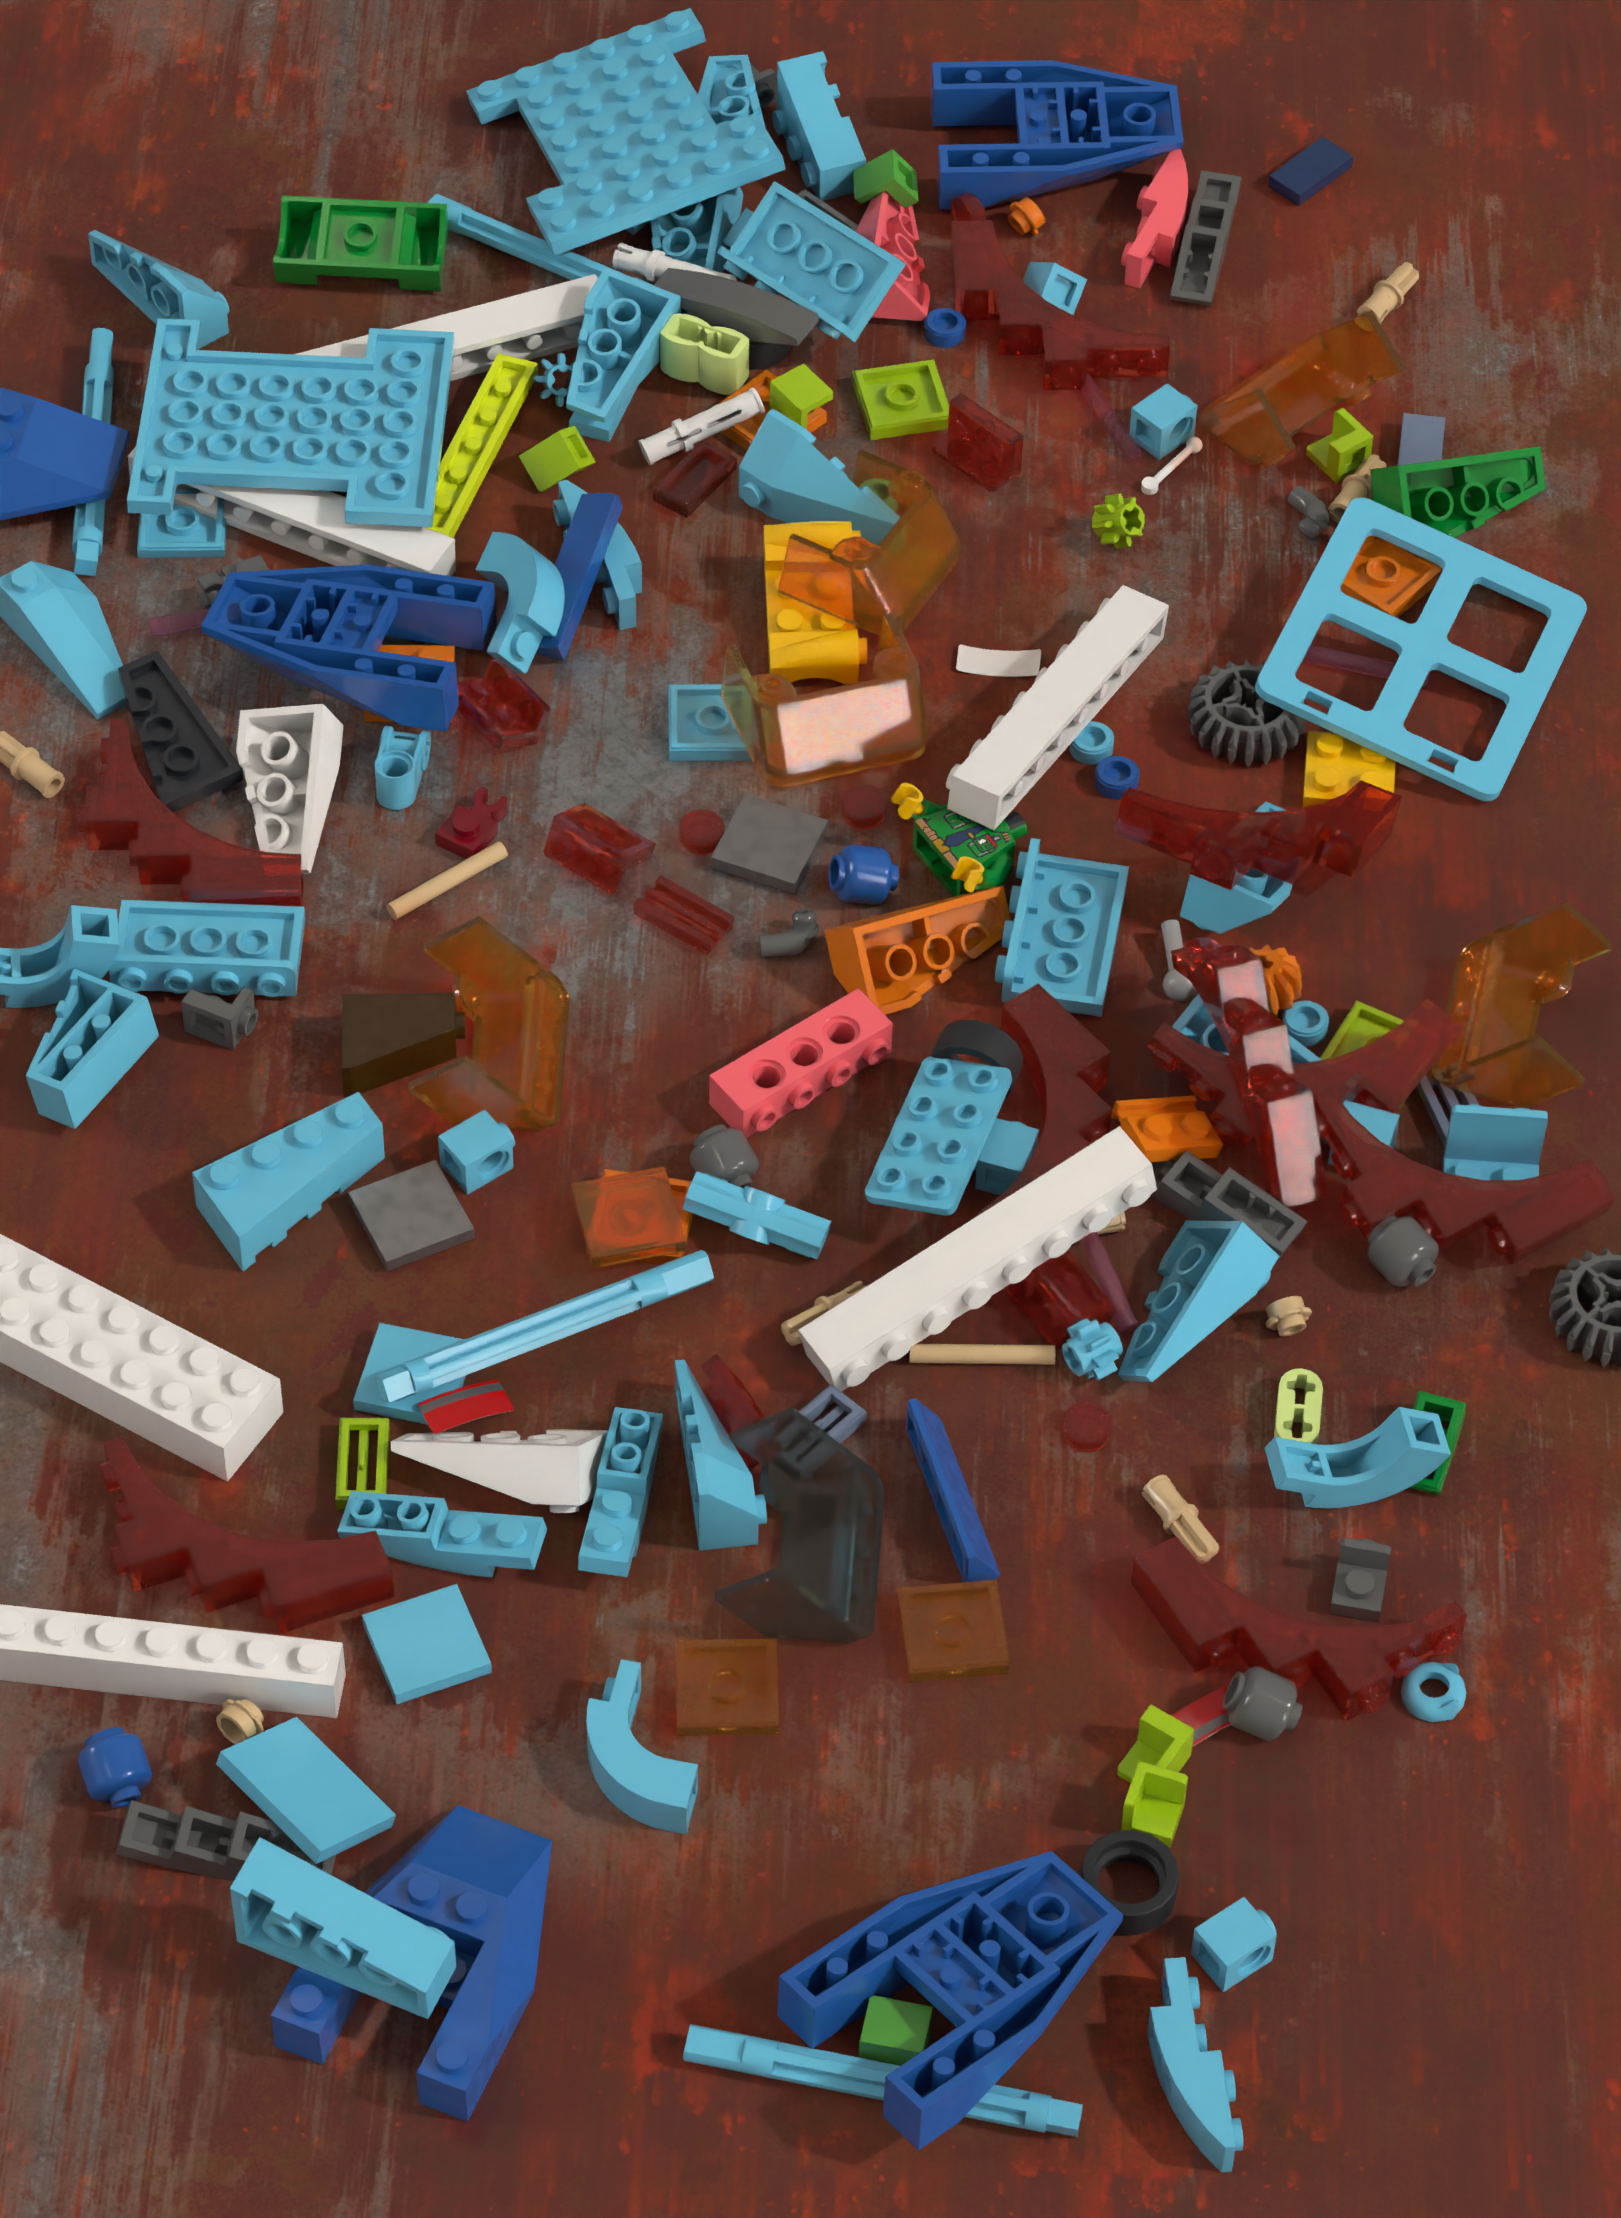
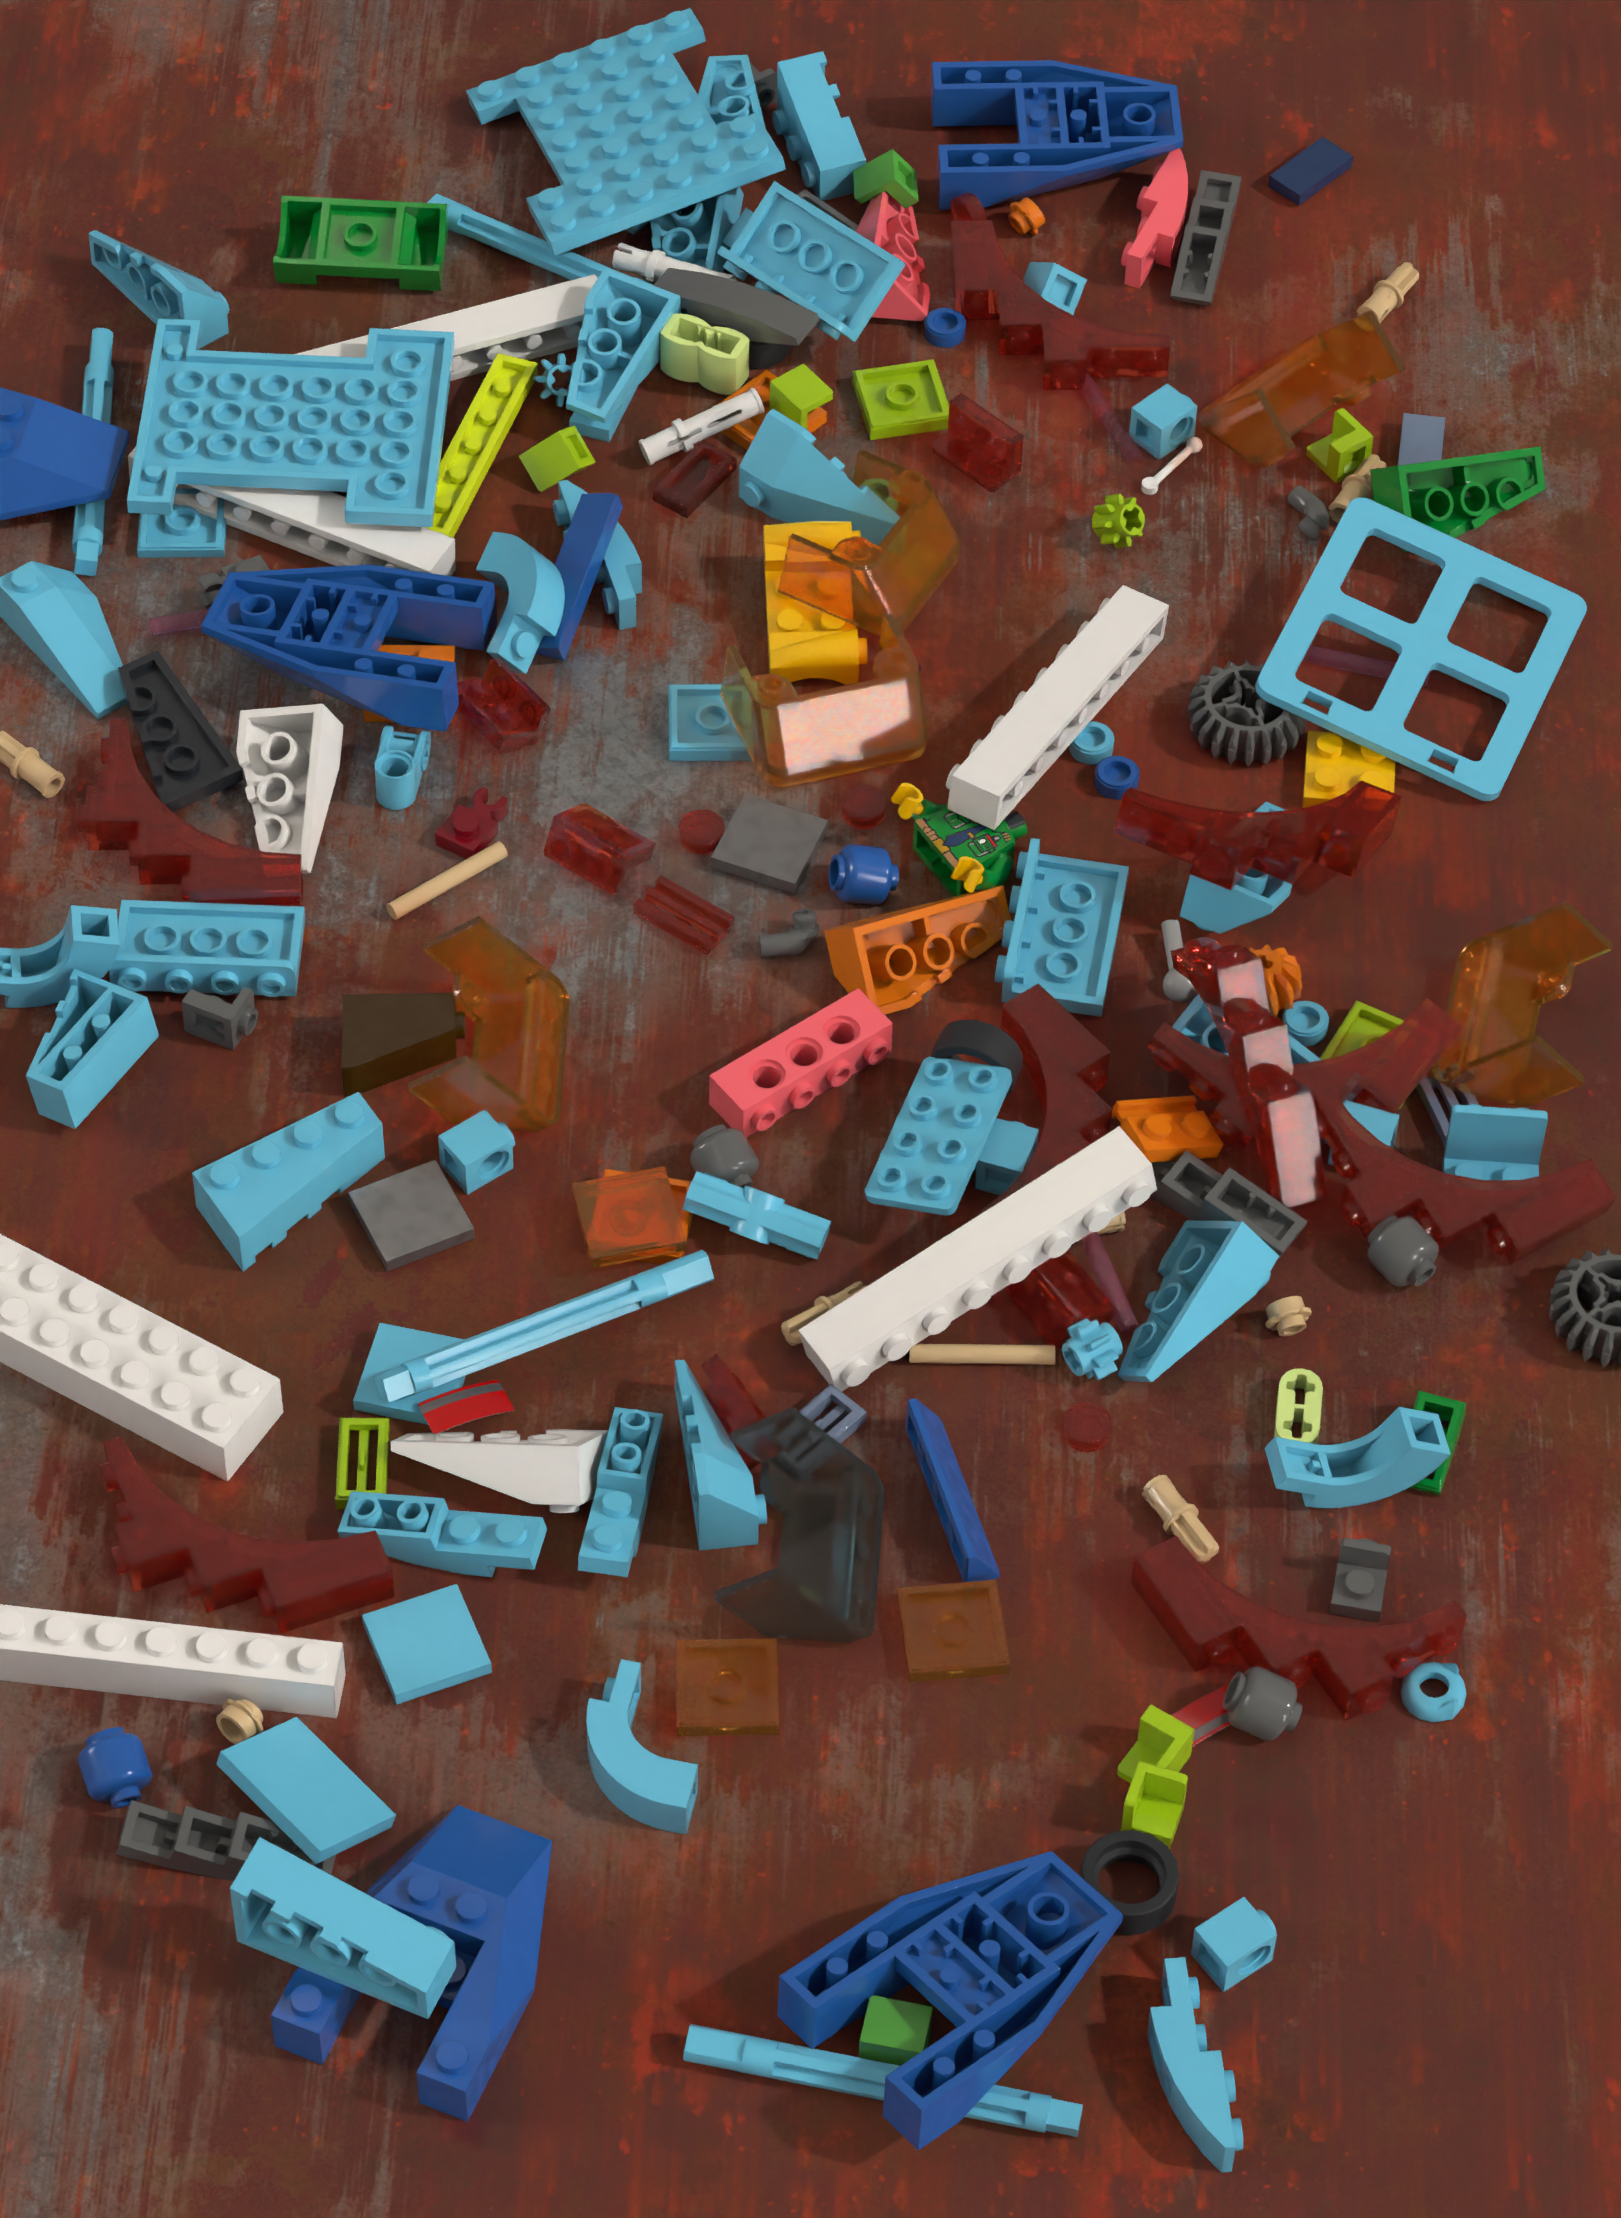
white sticker [956,645,1041,677] -> none
orange plate [1340,535,1442,618] -> none

